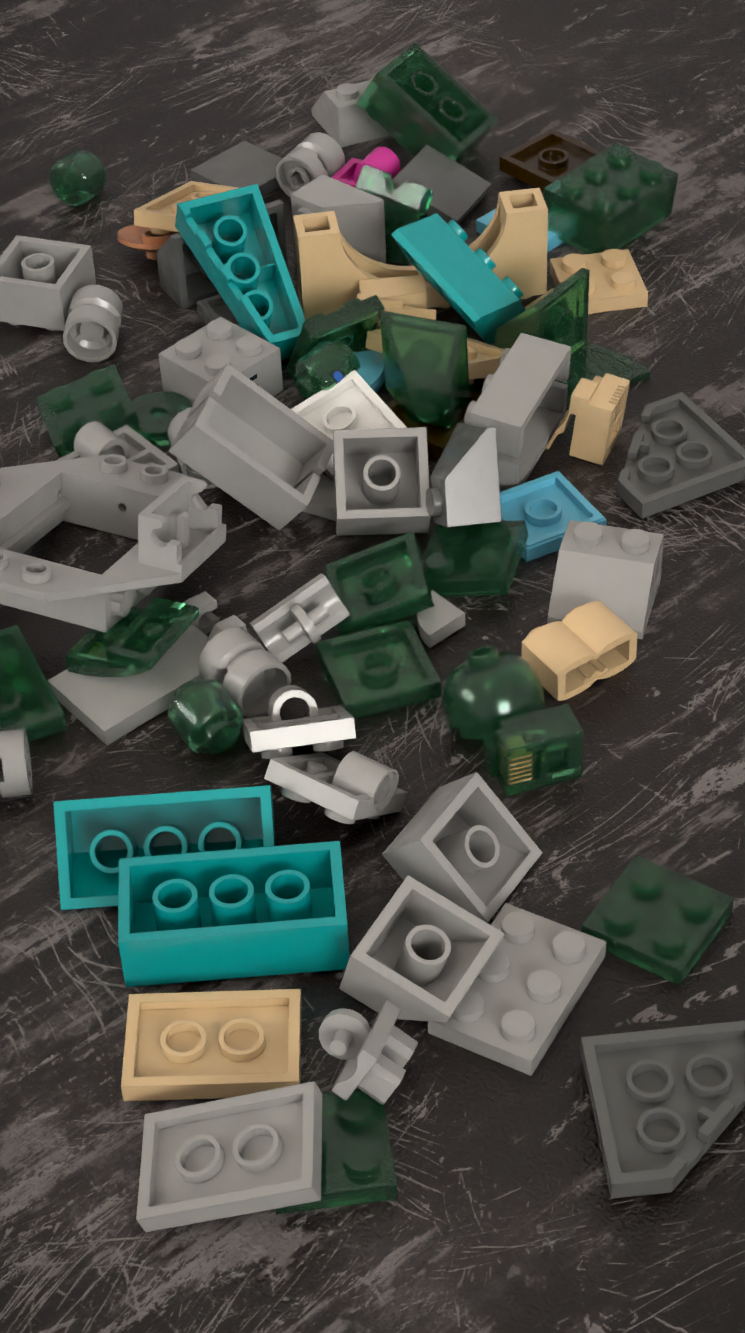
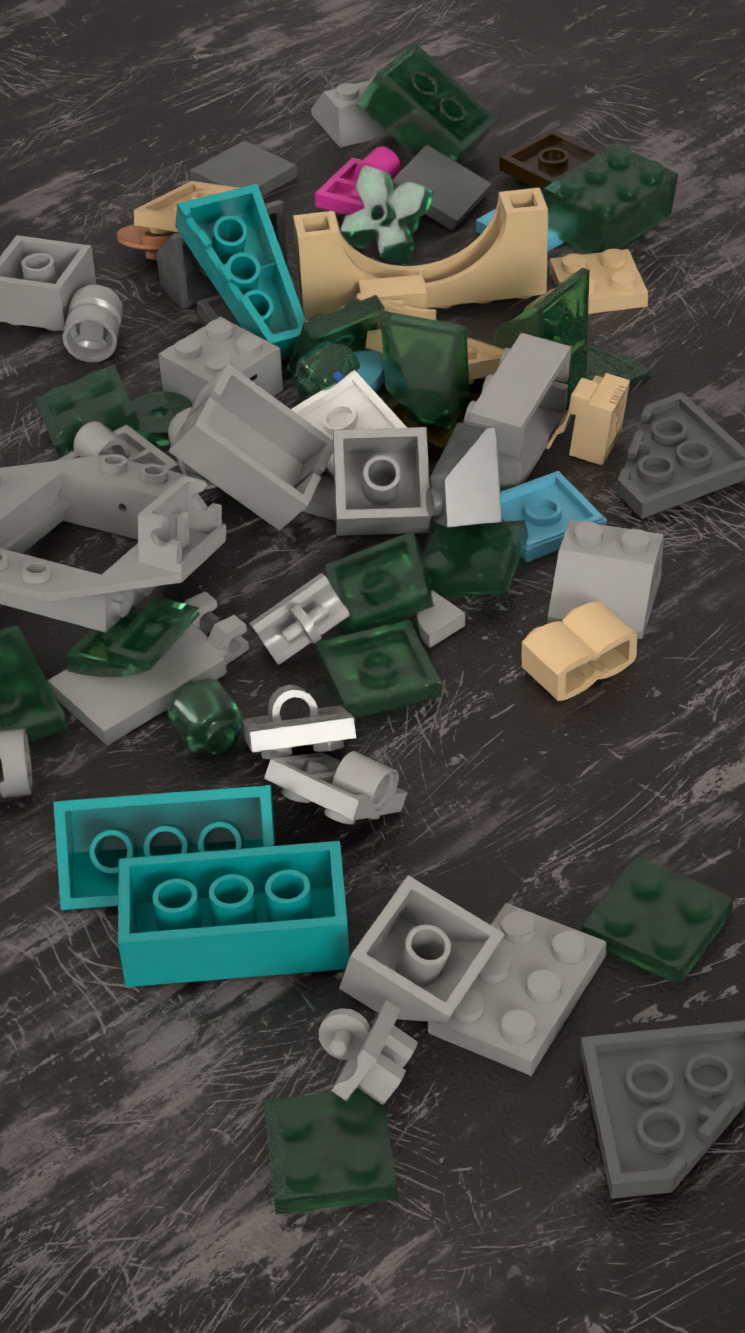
clear green head [49,149,106,206] -> none
tan plate [121,989,302,1101] -> none
light grey plate [136,1081,323,1232] -> none
light grey wheel [198,627,291,718] -> none
light grey wheel [276,132,345,197] -> none
light grey slope [291,174,386,264] -> none
light grey slope [382,772,543,923] -> none
teal slope [391,213,526,345] -> none
clear green cylinder [443,646,547,739] -> none
clear green piece [484,703,583,797] -> none

